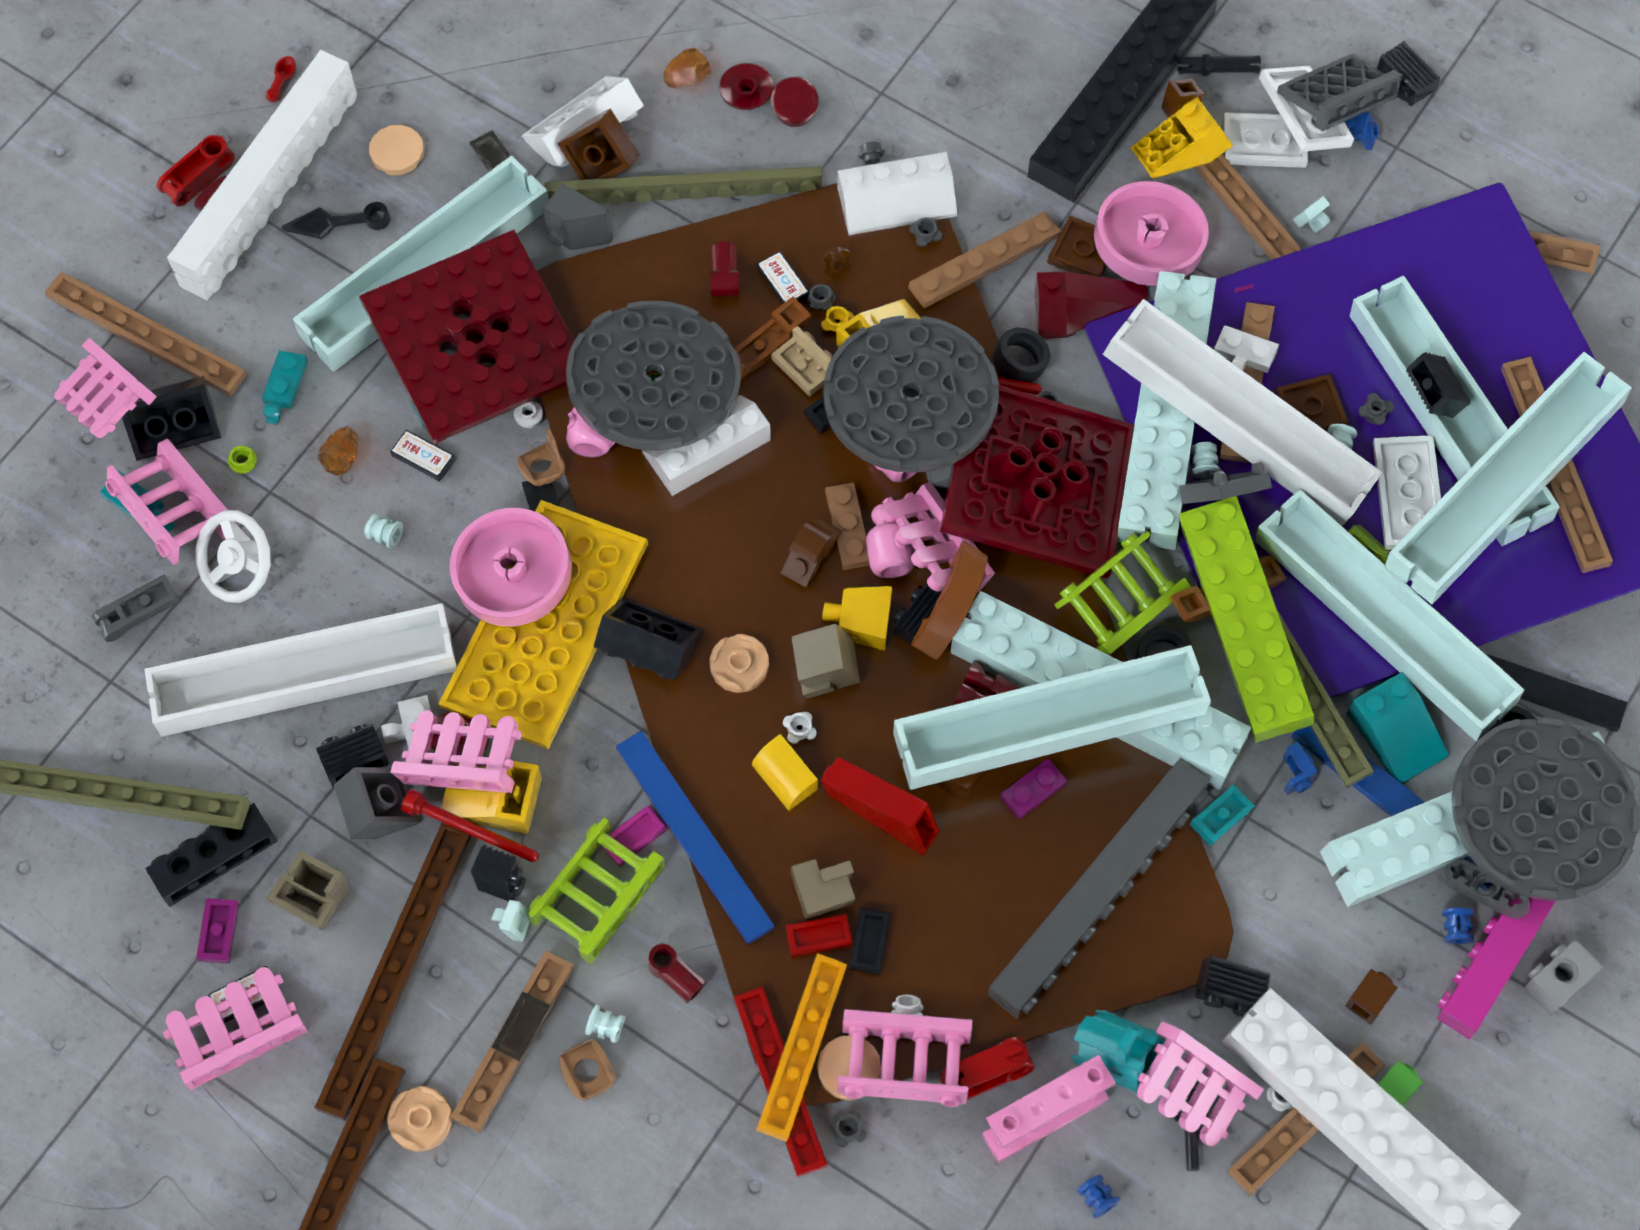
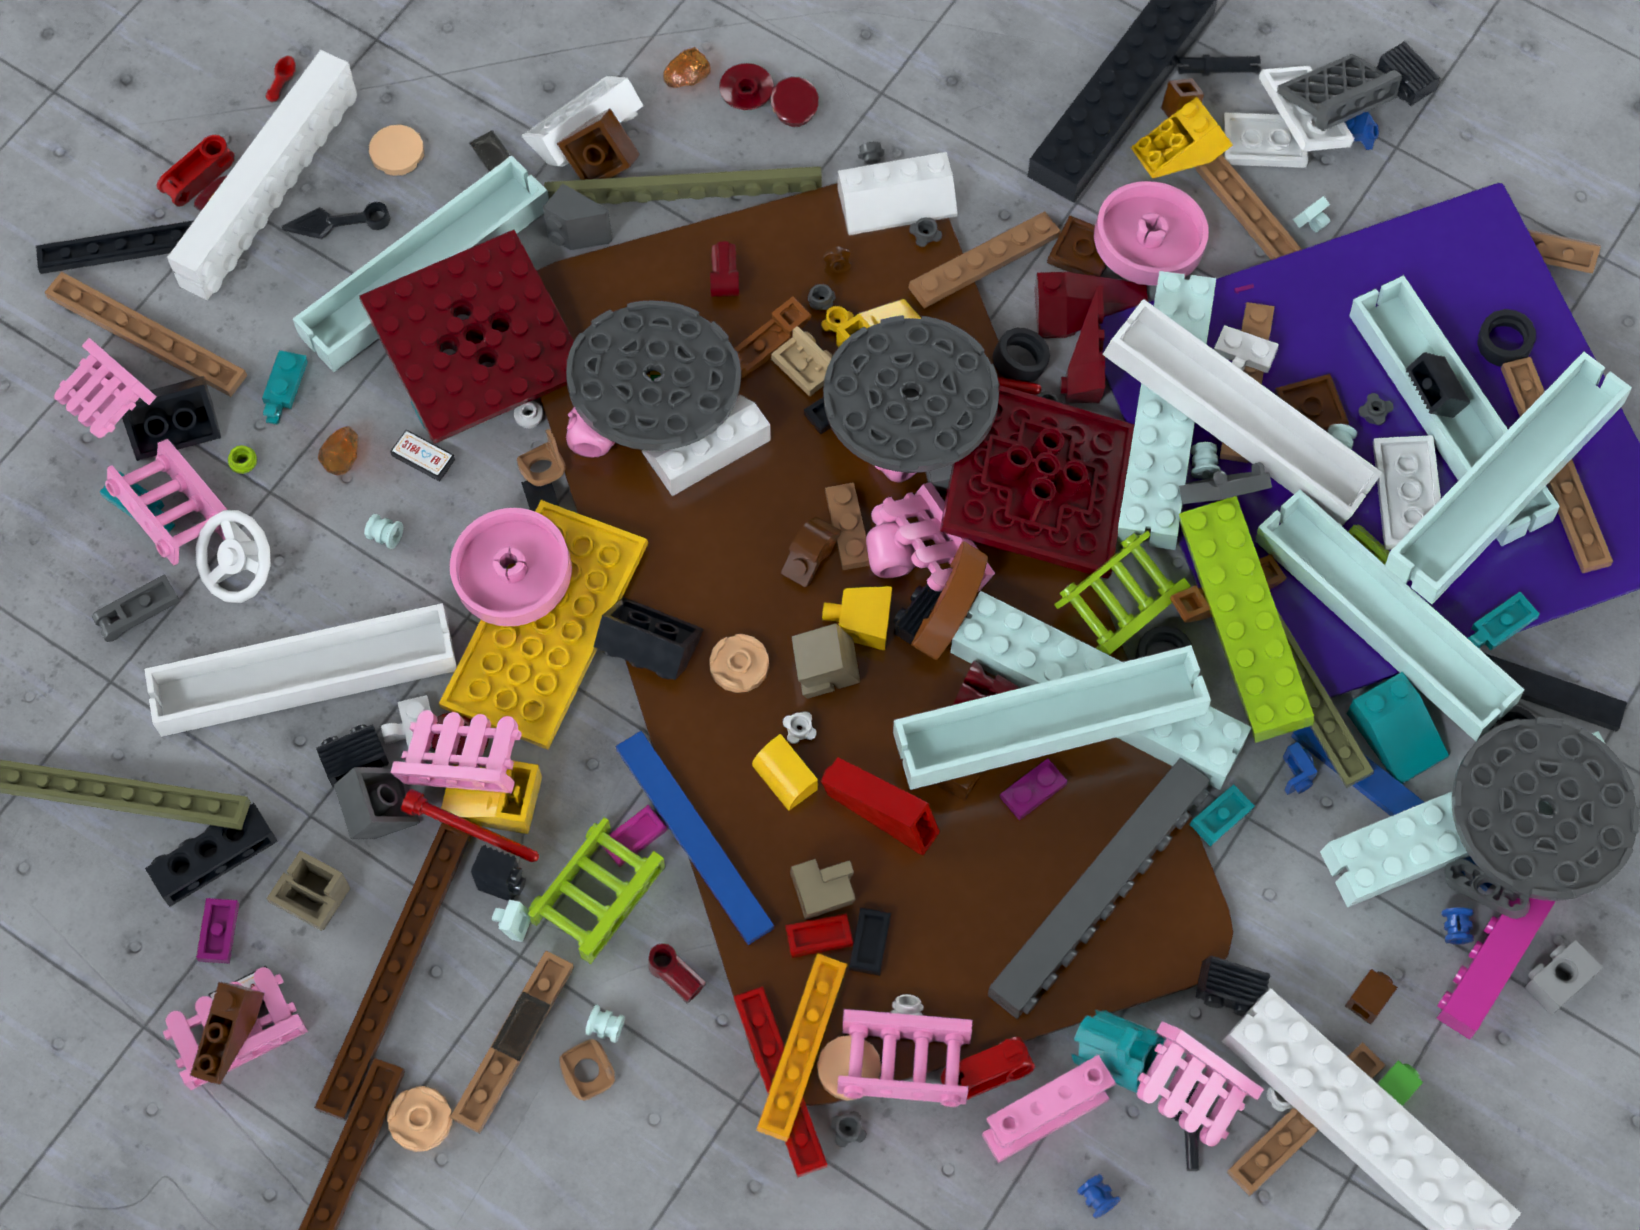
tile [756,251,810,304] -> none
none -> black tile [36,220,194,274]
none -> reddish brown slope [190,982,264,1085]
none -> dark red wedge [1060,285,1105,404]
none -> teal plate [1467,592,1540,651]
none -> black tyre [1477,309,1536,367]

